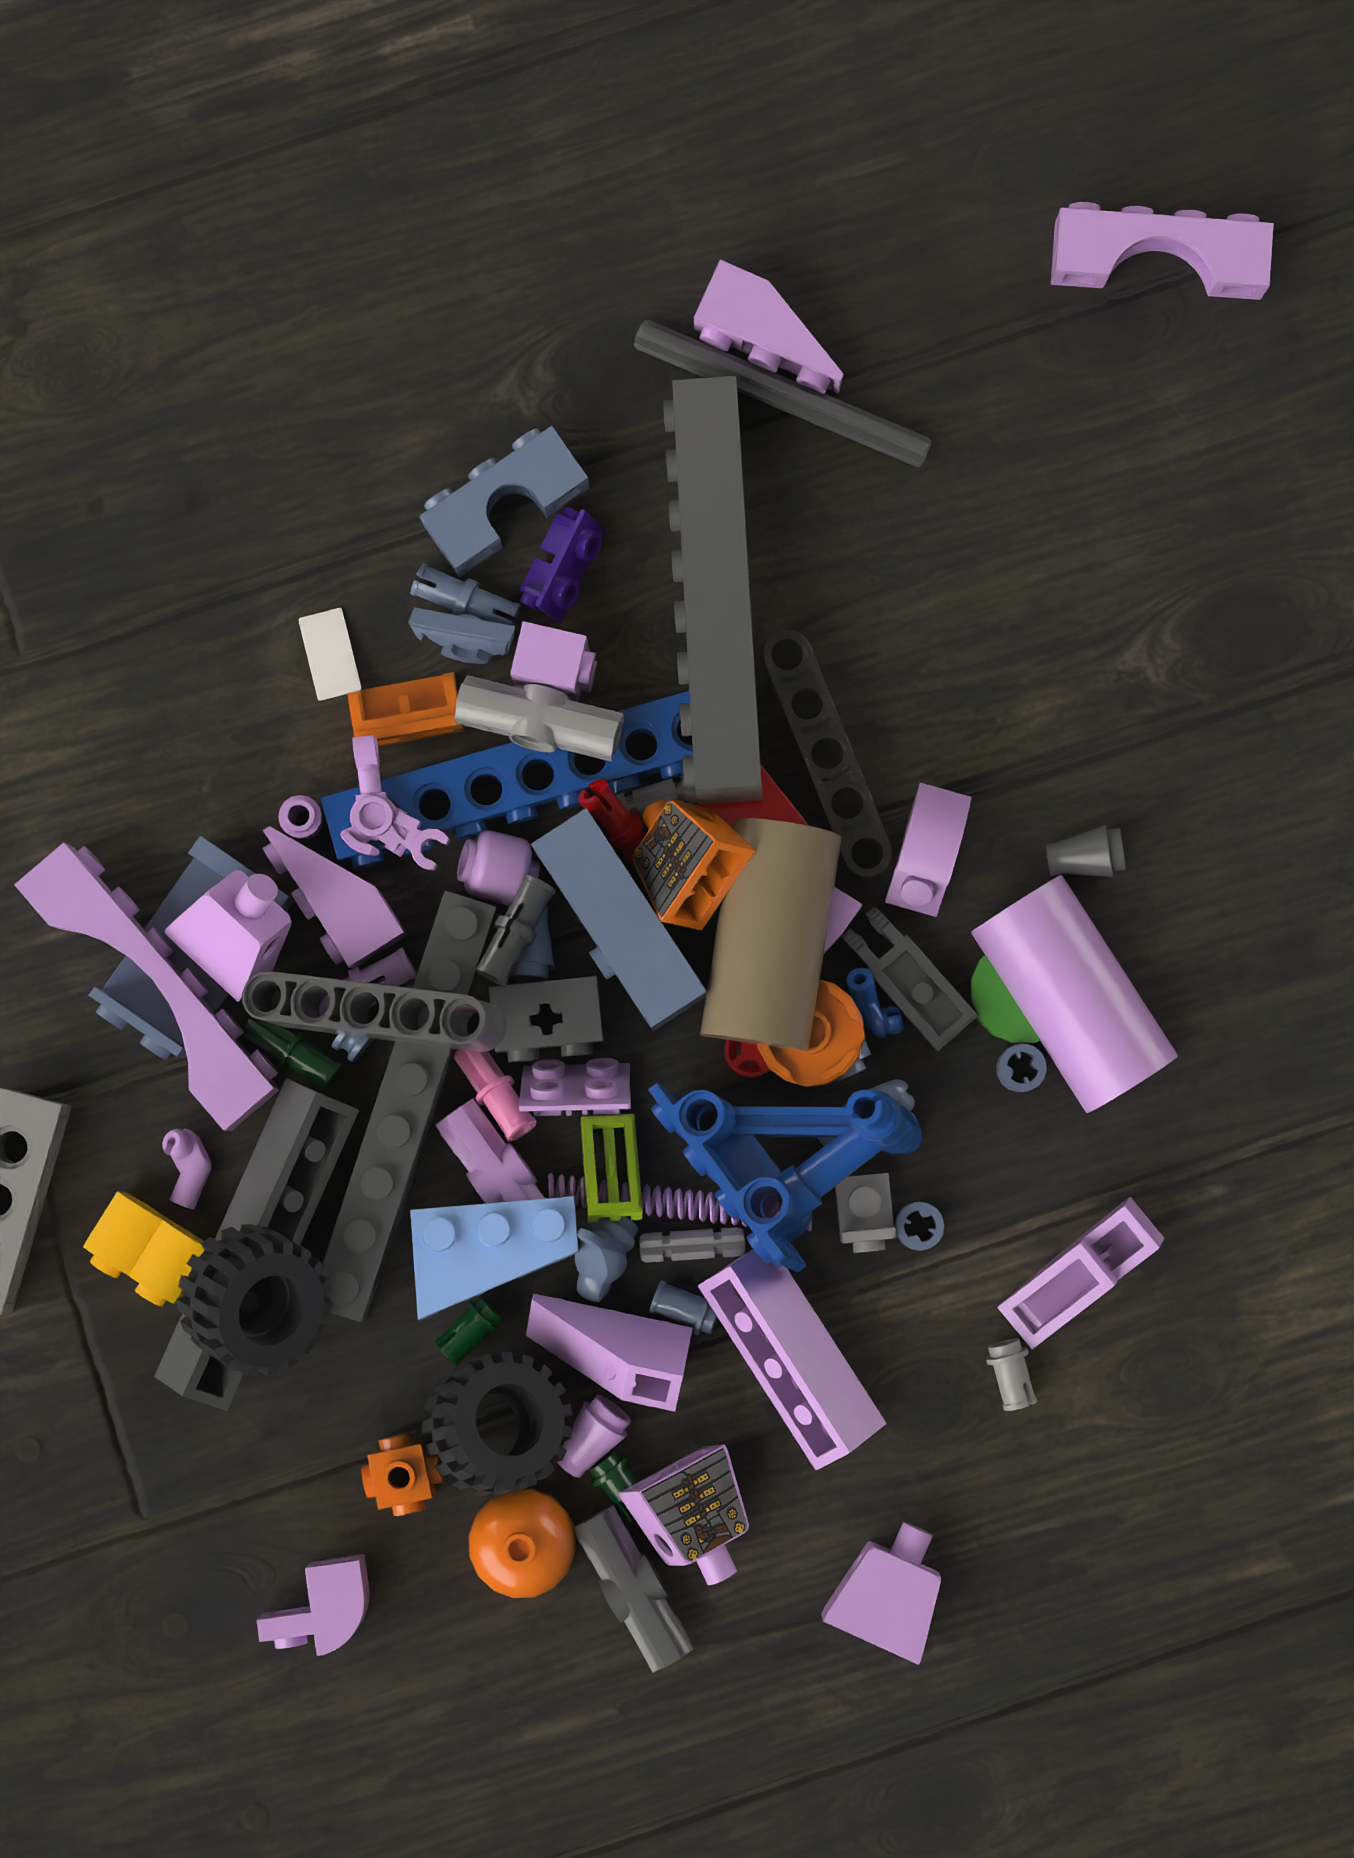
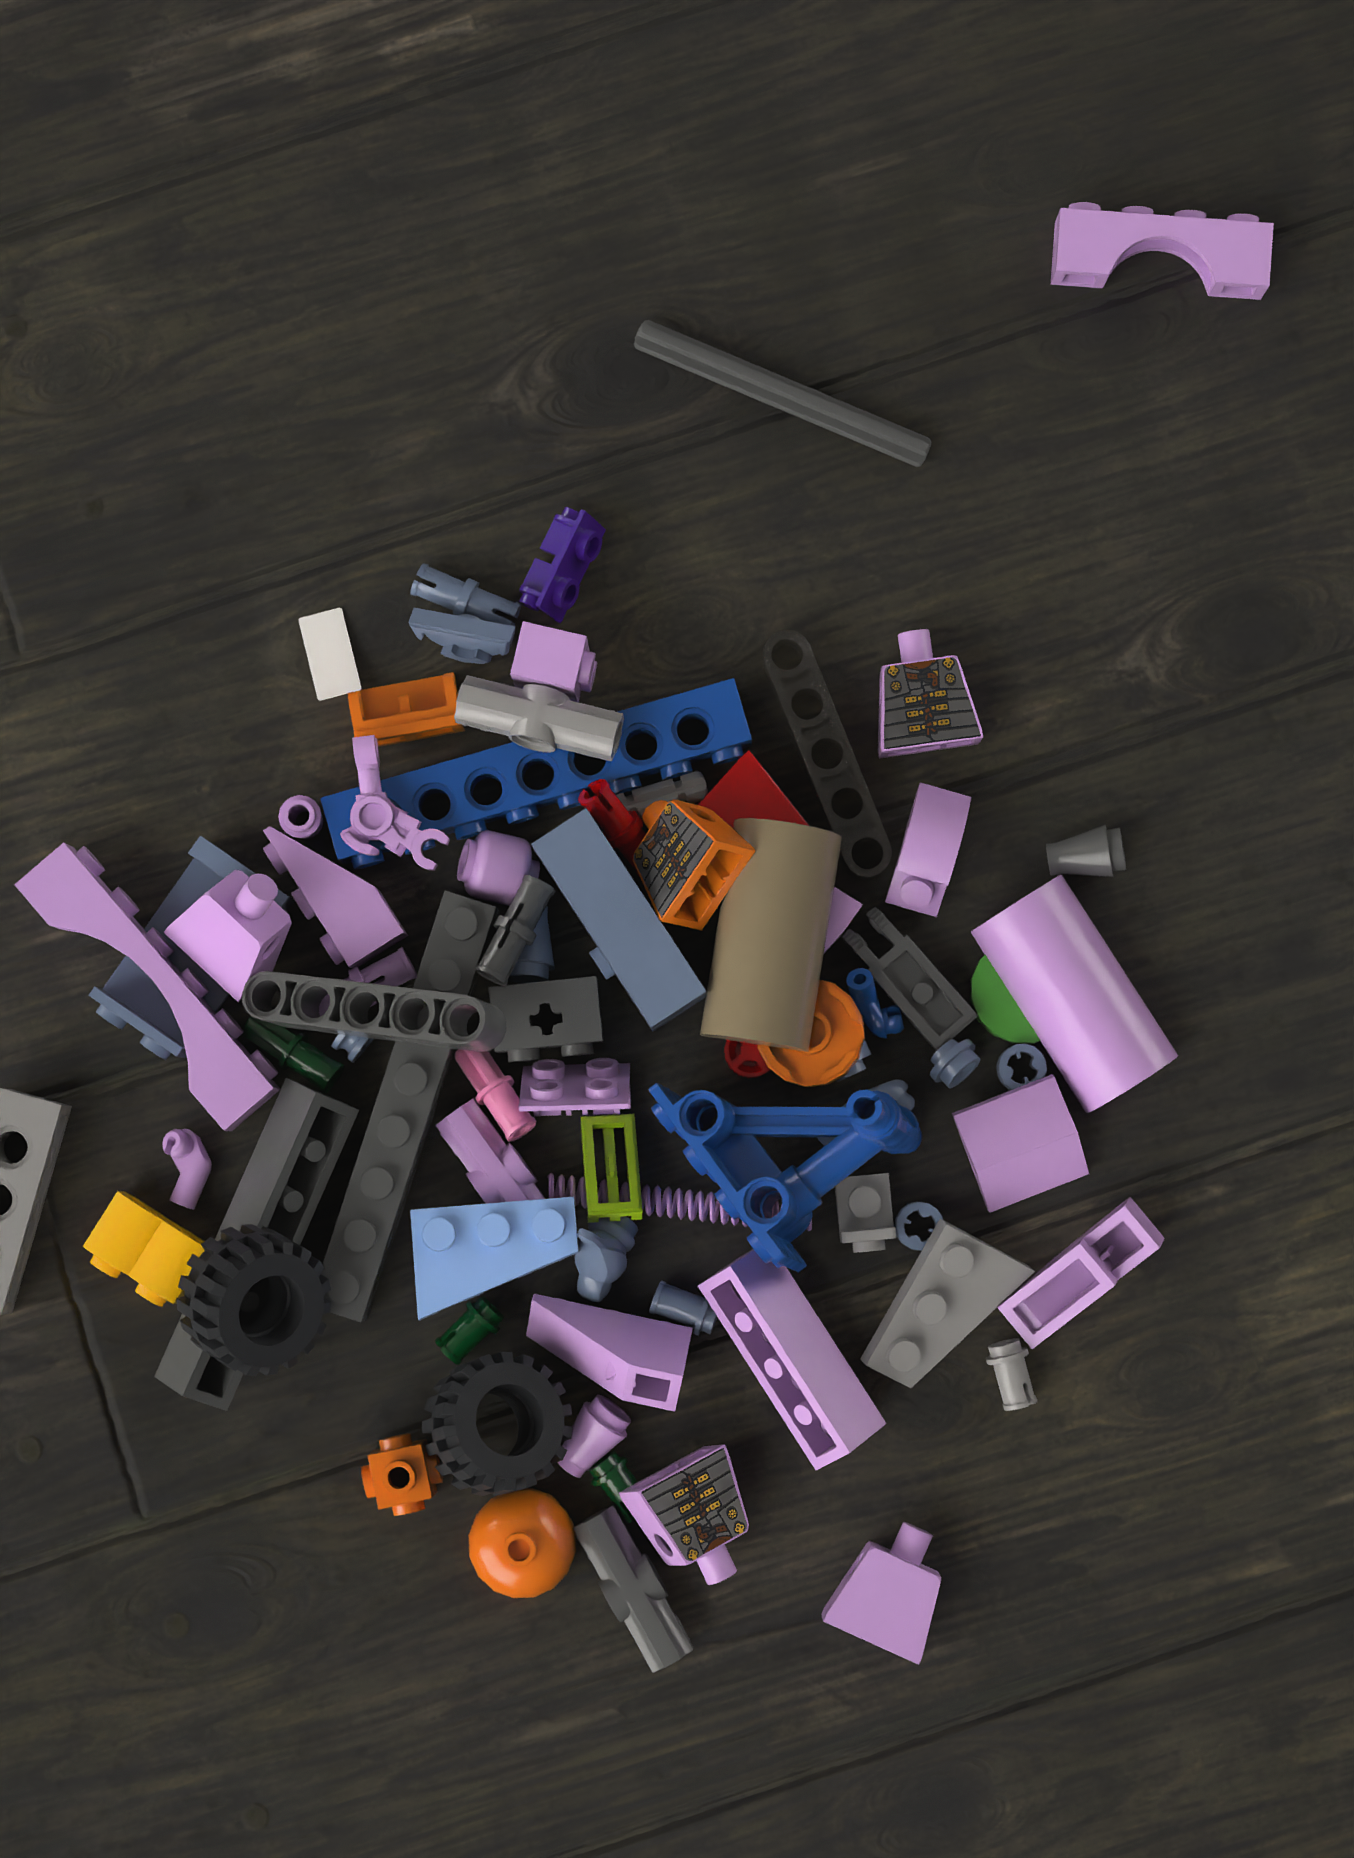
lavender brick [256,1554,370,1656] -> none
sand blue arch [420,426,590,578] -> none
light grey axle [639,1227,745,1263] -> none
dark grey brick [663,376,763,805] -> none
lavender slope [694,260,844,394] -> none
none -> light grey wing [860,1219,1035,1388]
none -> torso [878,629,983,759]
none -> sand blue plate [930,1039,980,1088]
none -> lavender slope [952,1074,1089,1213]

